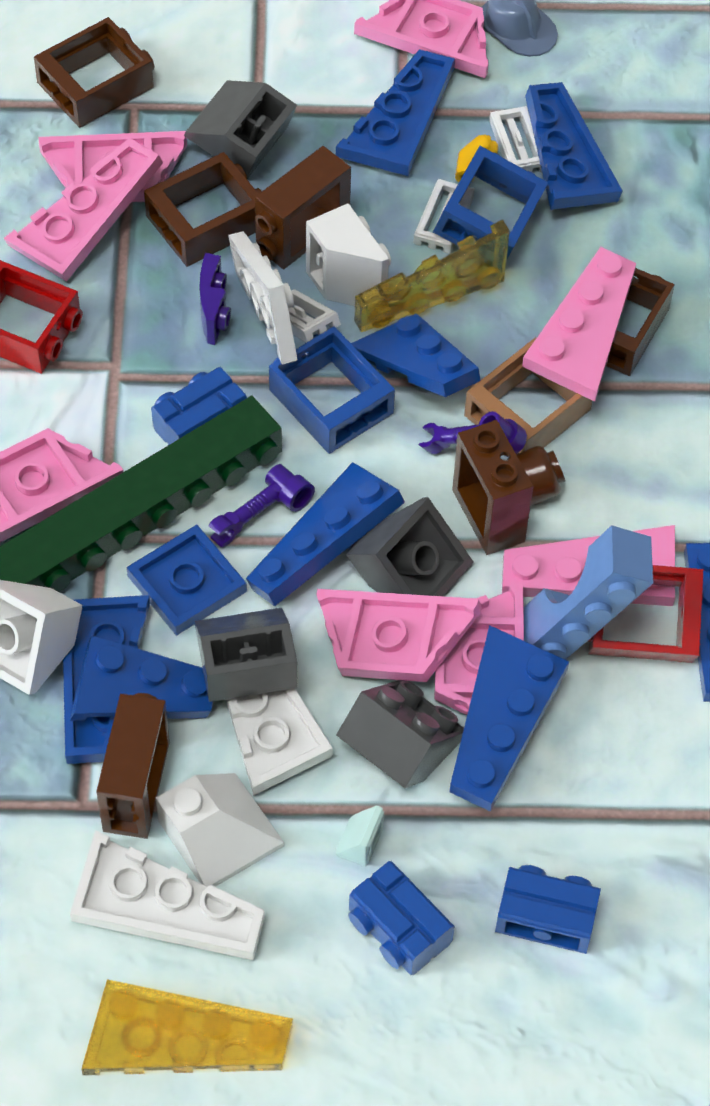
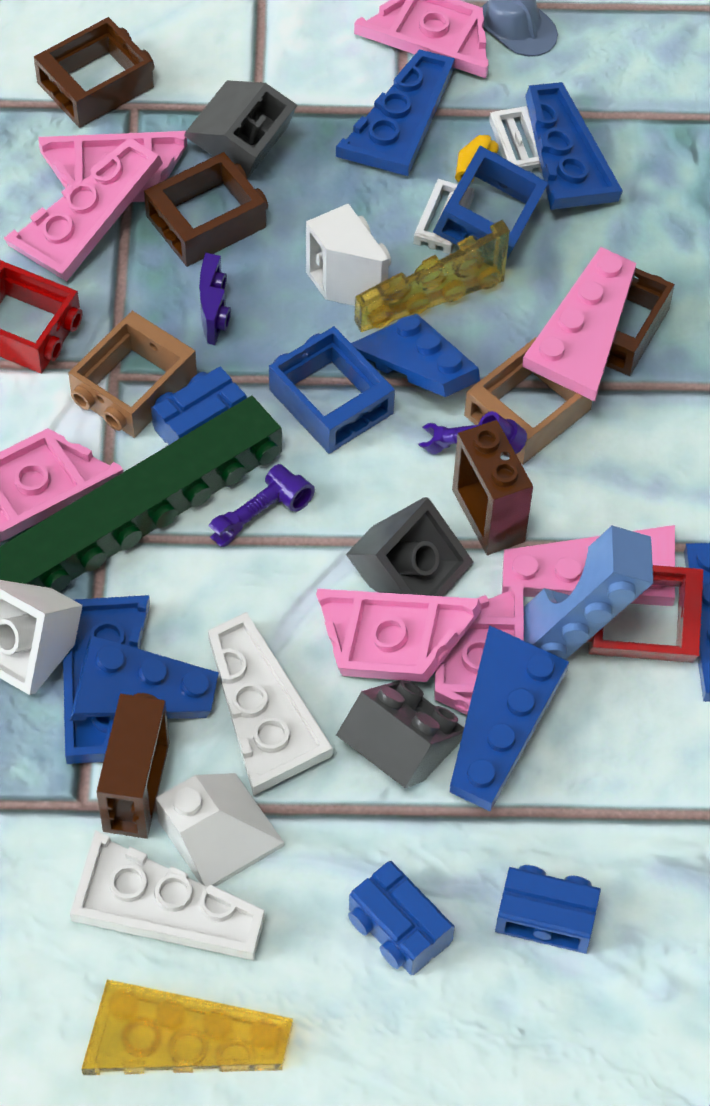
blue tile [126,525,247,636] -> none
dark grey slope [195,608,297,702] -> none
white wing [228,231,297,364] -> none
blue wing [246,462,405,606] -> none
reddish brown window [255,146,351,270] -> none
white tile [288,289,341,343] -> none
light aqua slope [336,805,384,866] -> none
reddish brown head [507,446,566,507] -> none
none -> medium nougat window [68,310,197,438]

